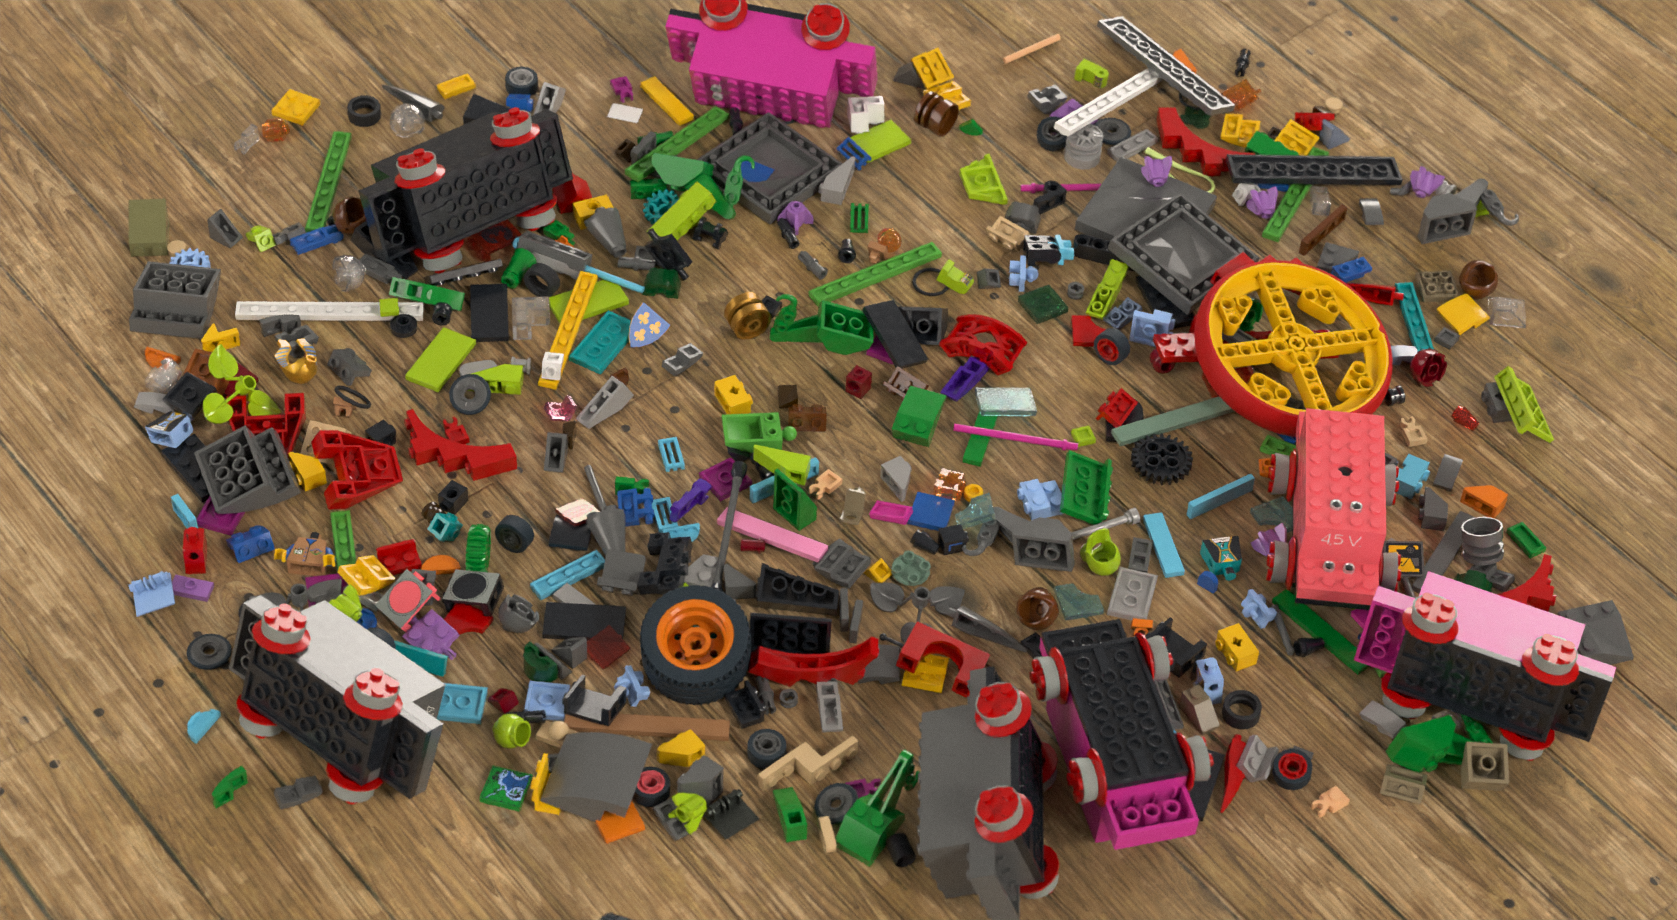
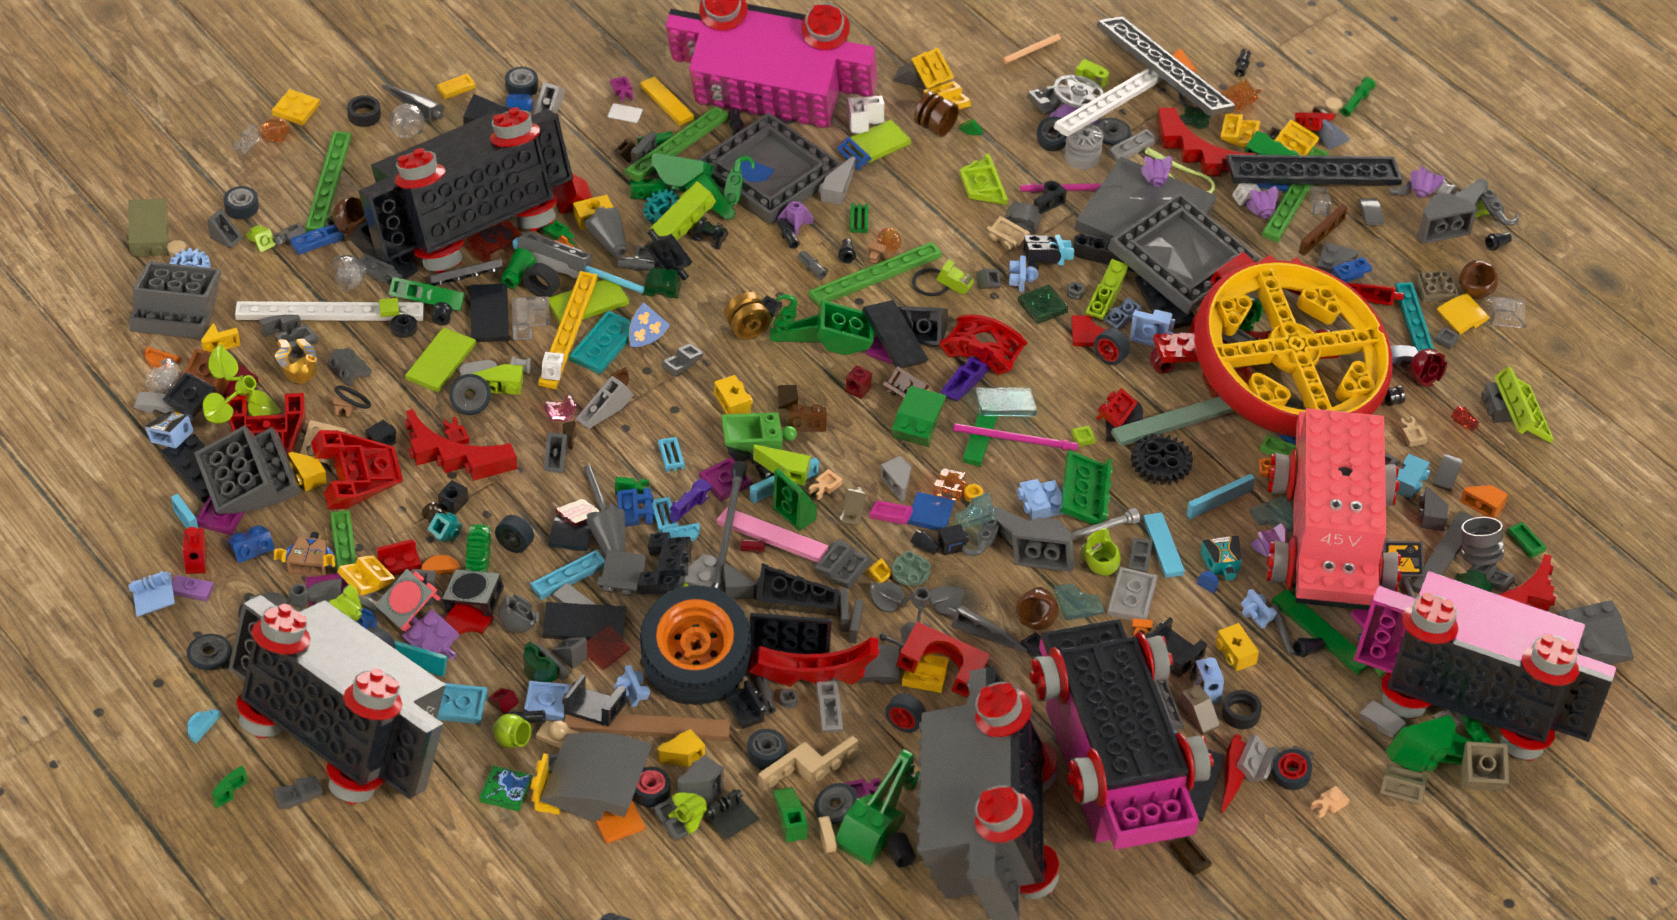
none -> black wheel [223,186,259,219]
none -> black wheel [885,693,926,733]
none -> light grey wheel [1053,75,1104,108]
none -> dark brown tile [1169,836,1212,875]
none -> green pin [1340,77,1376,117]
none -> black cone [1485,232,1512,251]

